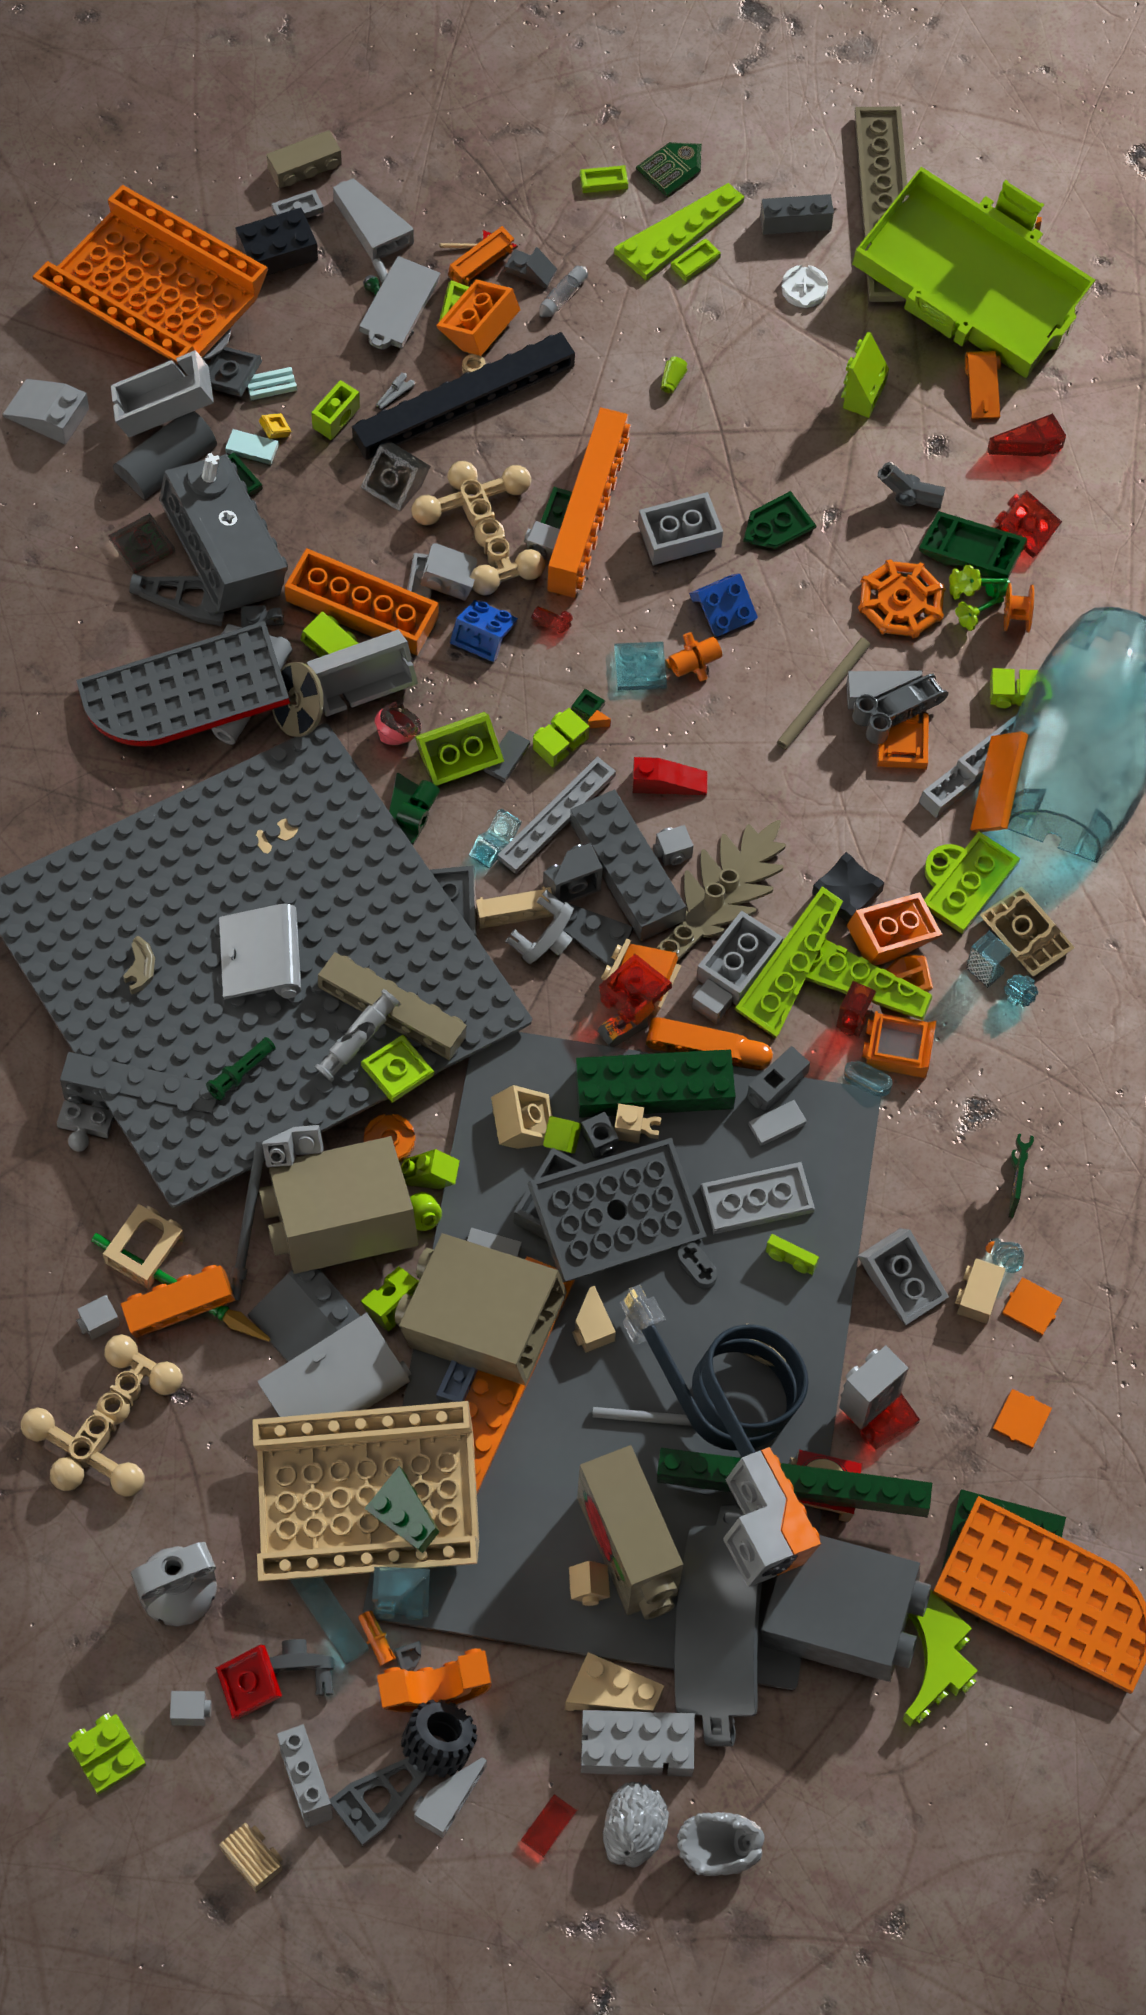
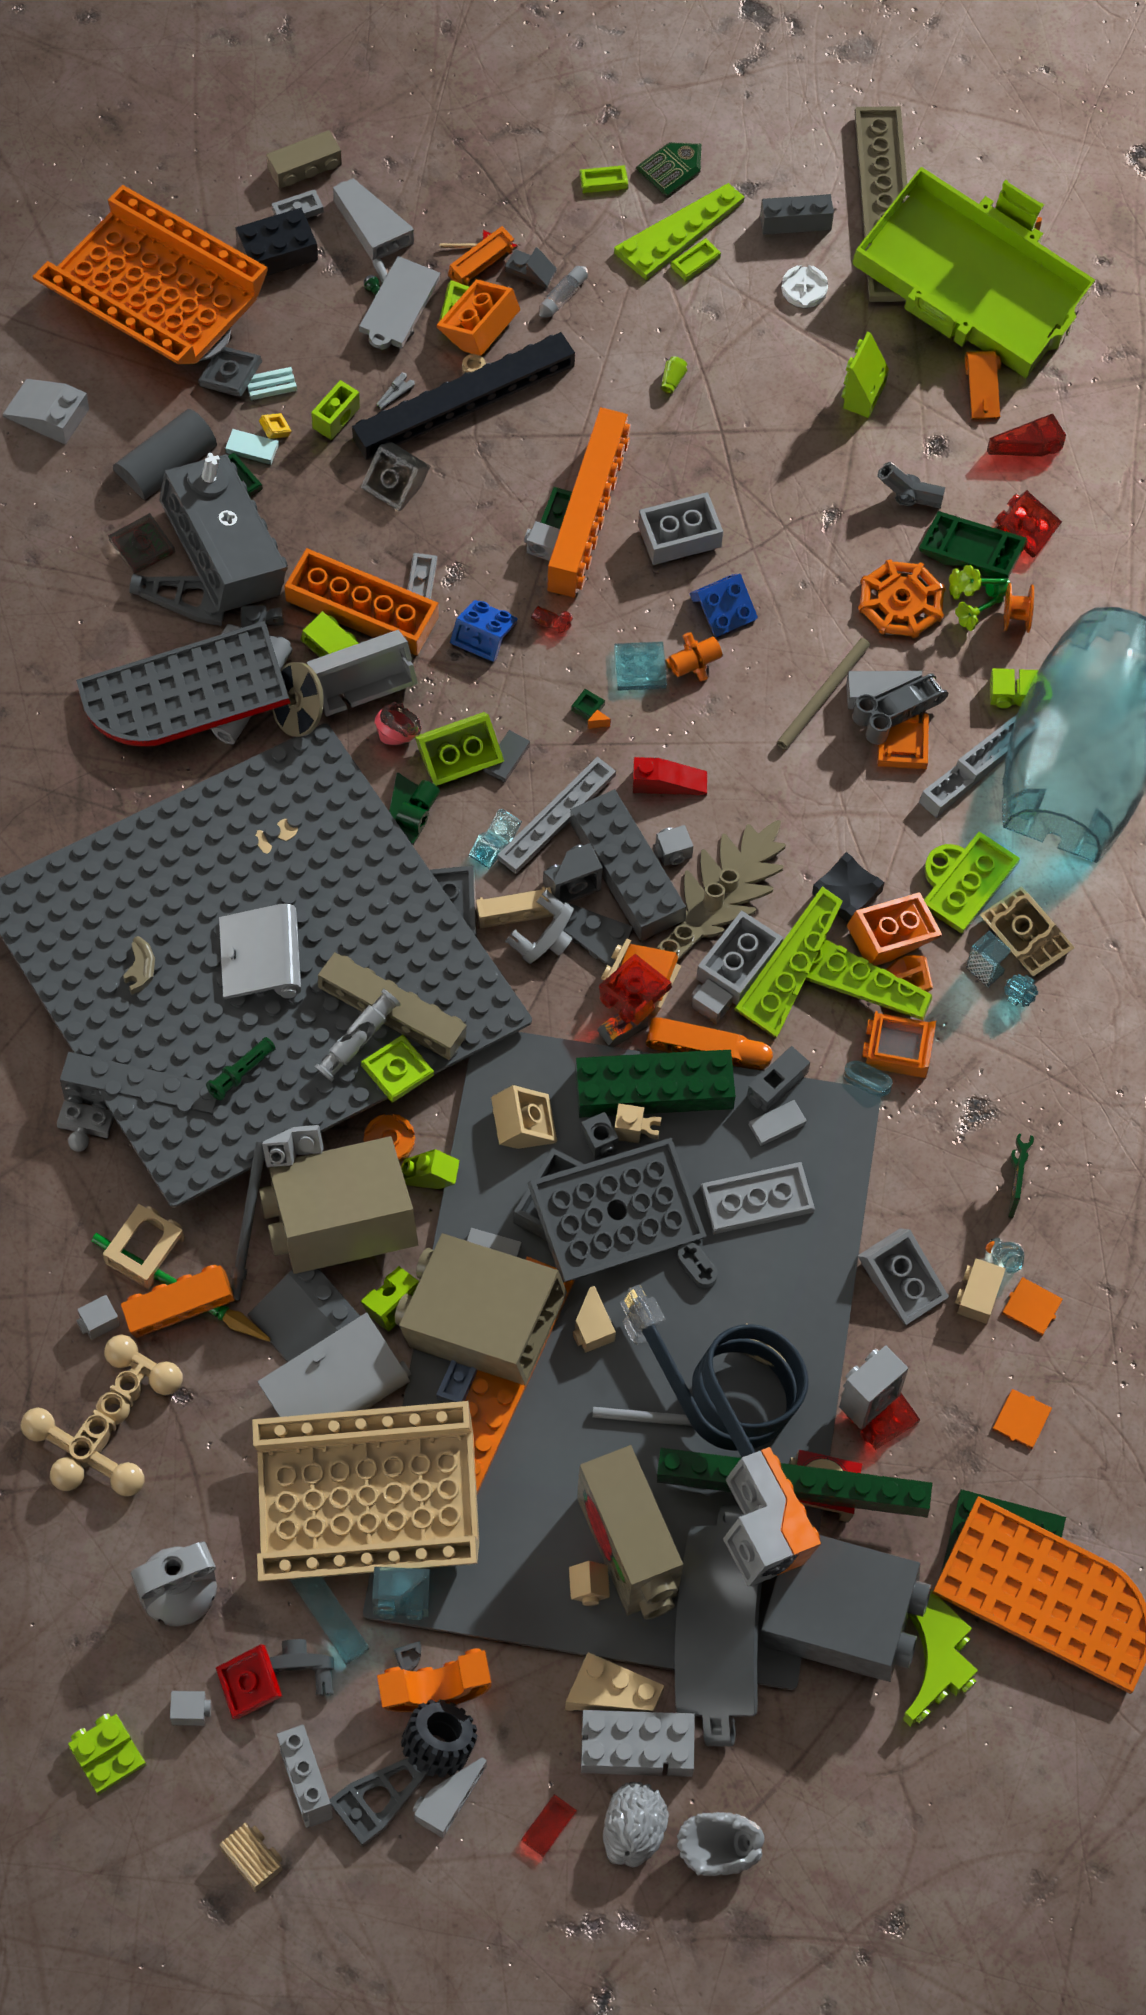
light grey piece [111,350,214,438] -> none
orange axle [358,1610,396,1666] -> none
wing [364,1466,440,1554] -> none
lime head [410,1192,442,1231] -> none
tan piece [411,461,546,595] -> none
light grey bracket [420,543,477,601] -> none
lime piece [533,708,590,768] -> none
lime panel [543,1116,581,1154] -> none
dark green tile [743,491,817,549] -> none
lime plate [765,1234,819,1275] -> none
clear red brick [836,981,876,1037] -> none
orange tile [970,731,1028,833] -> none

